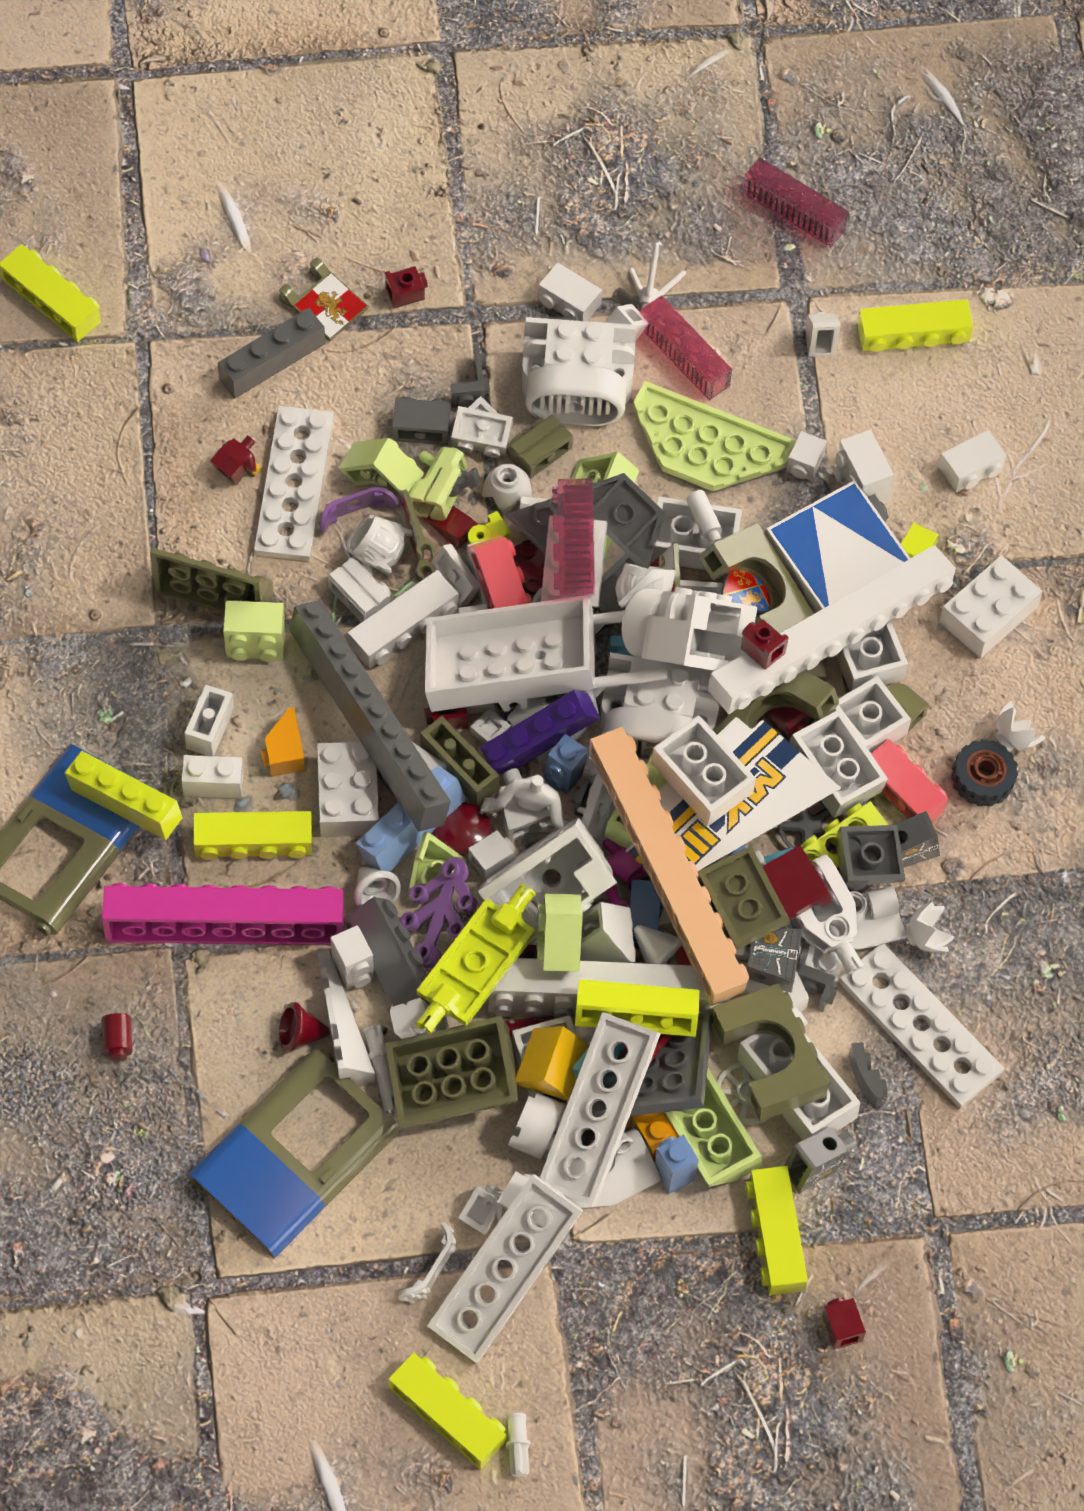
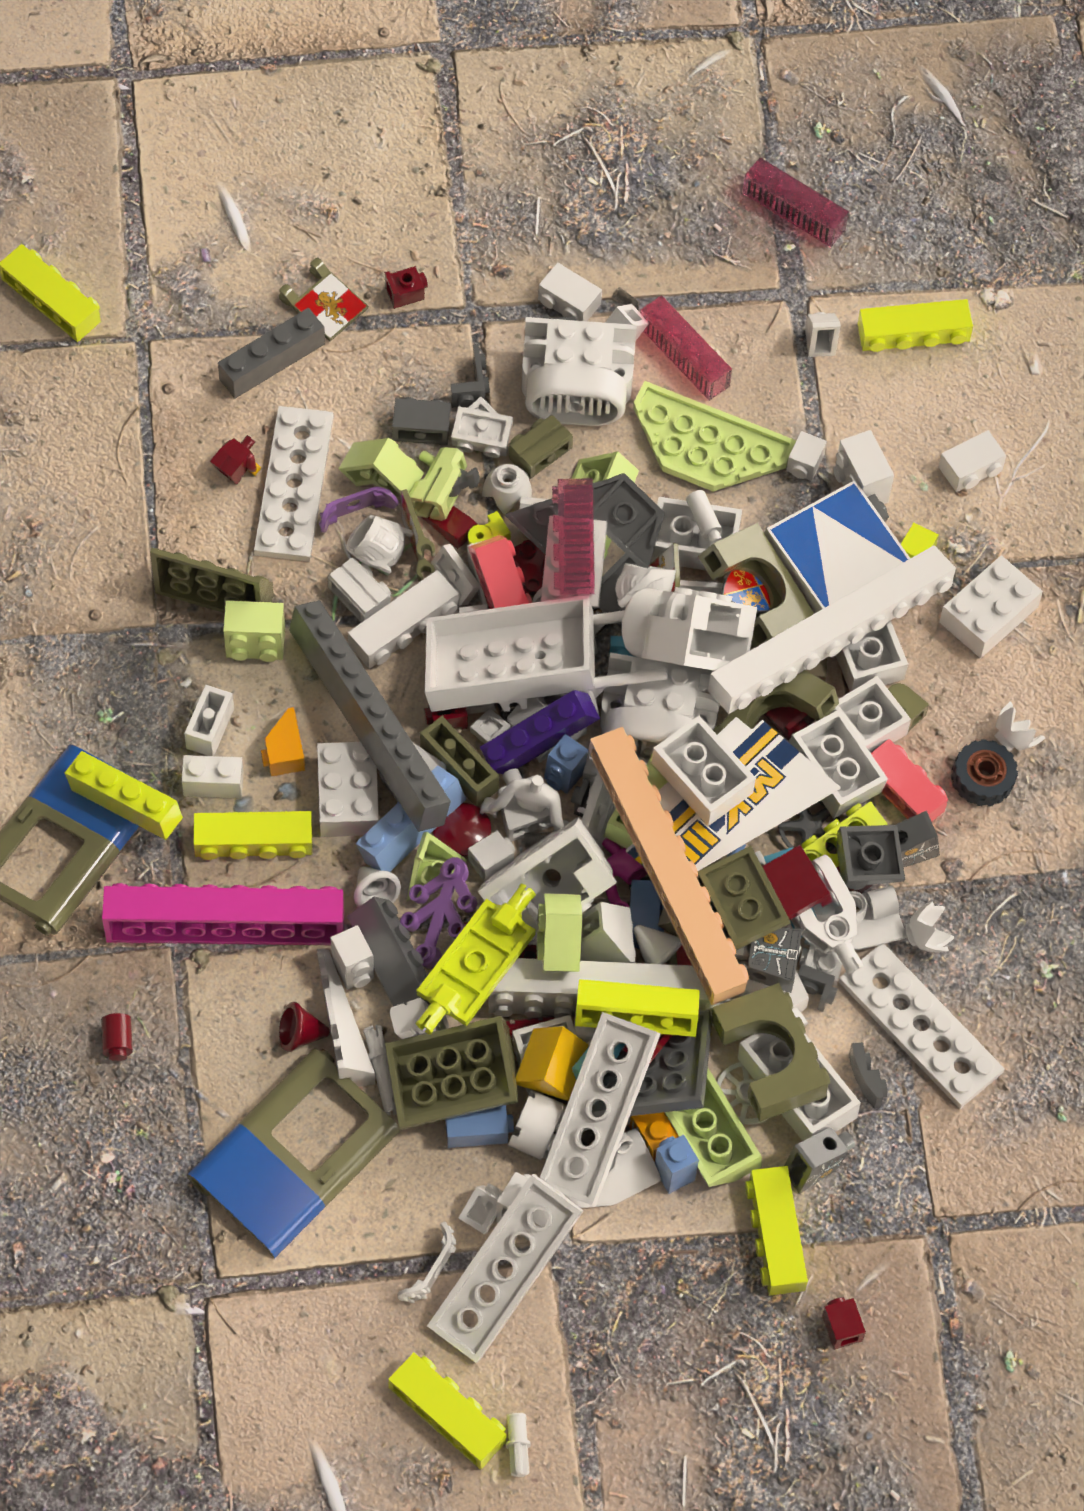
white plant [629,242,686,317] -> none
dark red brick [740,619,789,670] -> none
none -> medium blue brick [445,1105,514,1148]

